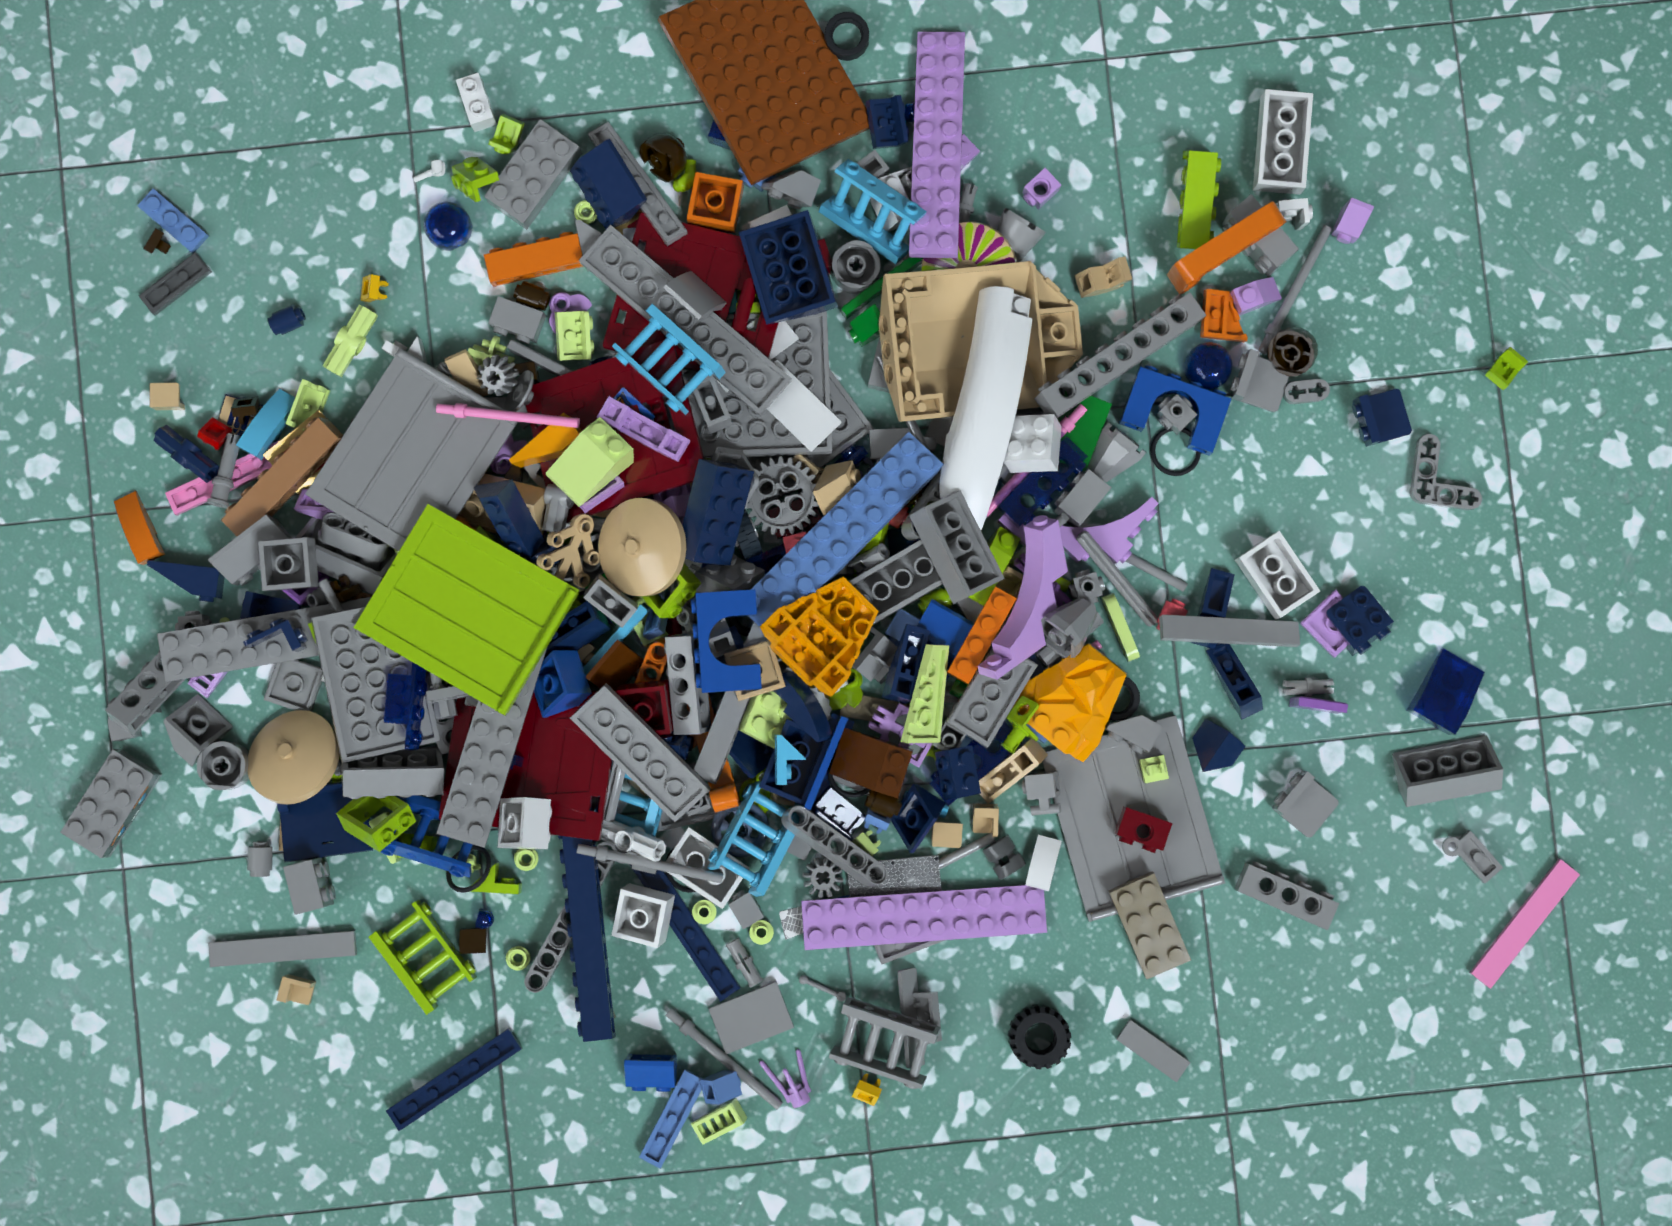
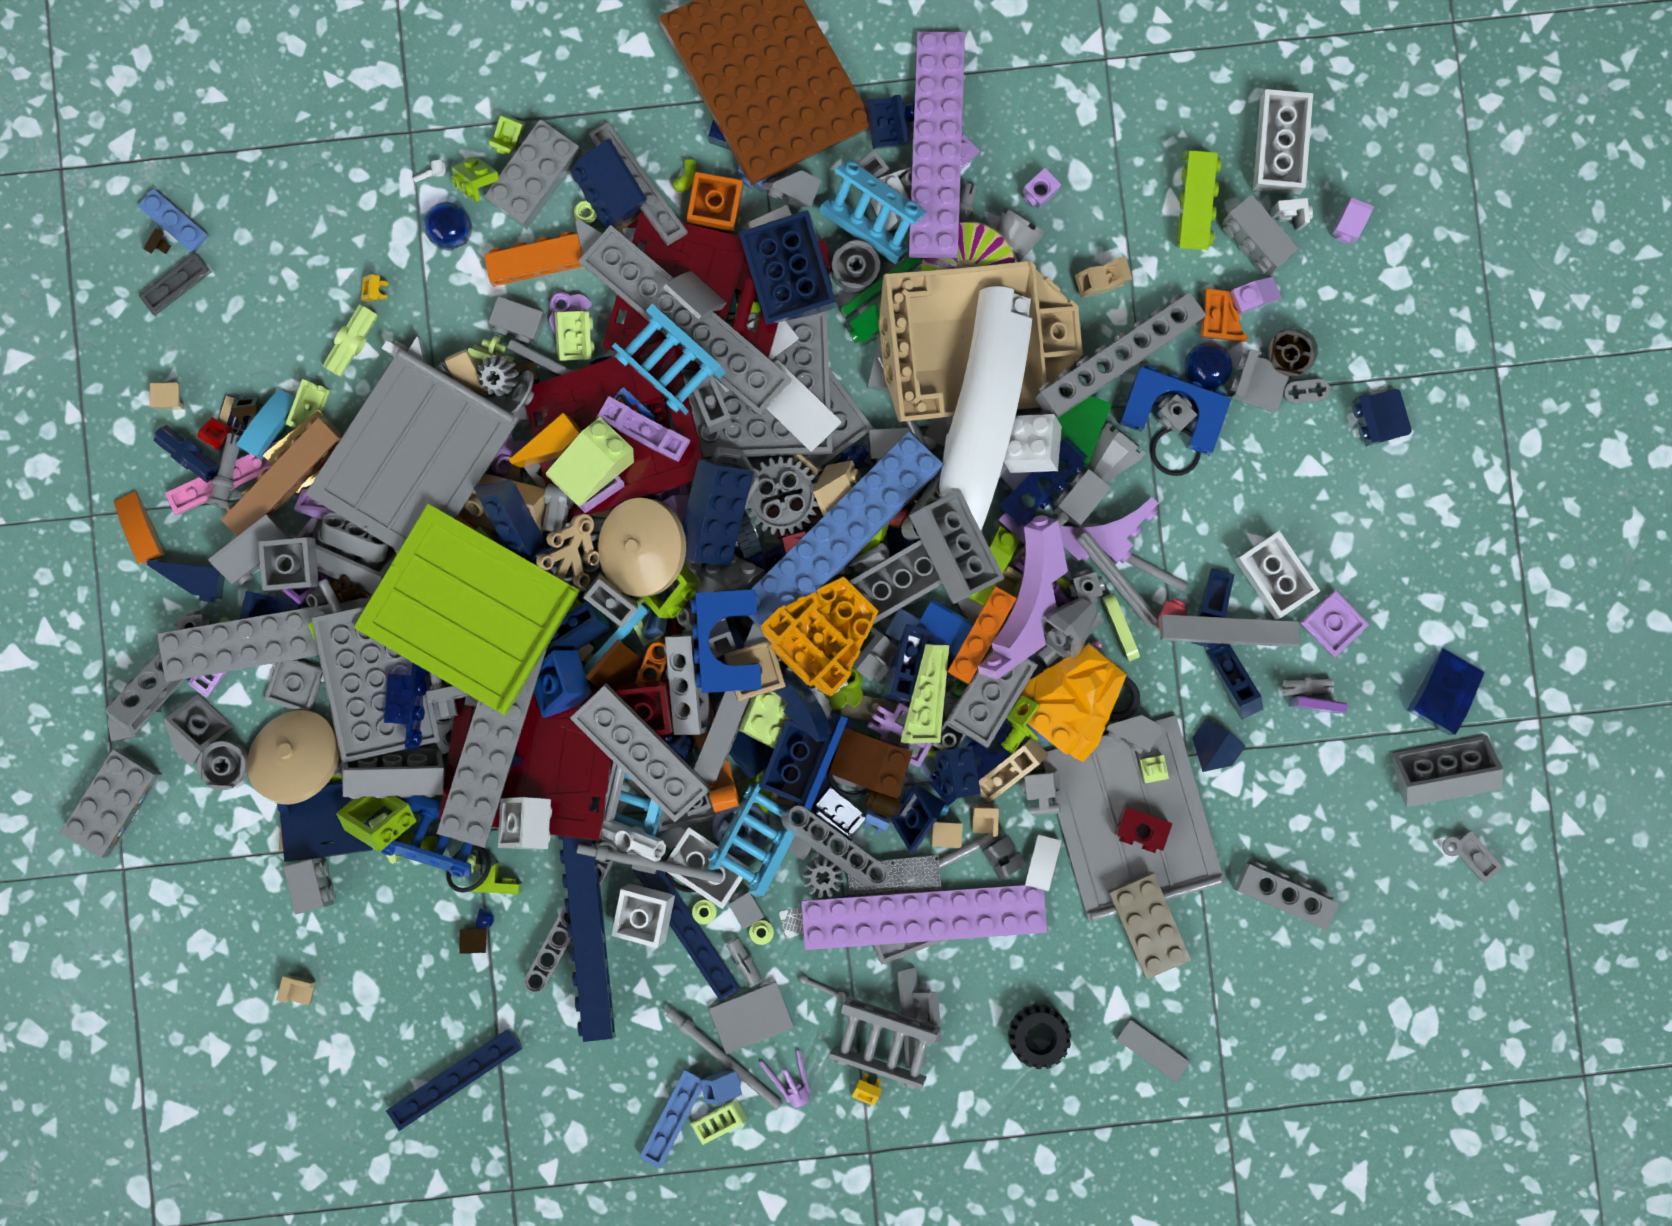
light grey tile [208,931,357,967] -> none
dark blue bracket [243,618,308,652] -> none
light grey brick [247,841,273,877] -> none
dark blue brick [268,304,306,335] -> none
lime fence [368,900,477,1015] -> none
bright pink bar [436,403,580,428] -> none
white brick [456,73,497,132] -> none
yellowish green plate [506,946,530,971] -> none
dark brown brick [513,281,551,311] -> none
yellowish green plate [514,849,539,871] -> none
blue slope [624,1054,677,1092] -> none
dark brown cylinder [639,133,687,182] -> none
medium azure slope [775,734,806,785] -> none
black tyre [825,12,869,61] -> none
yellowish green tile [851,830,881,856] -> none
lime brick [918,587,953,615] -> none
bright pink bar [987,404,1087,517] -> none
orange beam [1167,201,1287,294] -> none
light grey bar [1258,225,1332,354] -> none
light grey bracket [1272,771,1338,837] -> none
dark blue bracket [1326,586,1394,656] -> none
light grey beam [1410,434,1482,510] -> none
bright pink tile [1469,859,1580,989] -> none
lime bracket [1485,347,1528,390] -> none

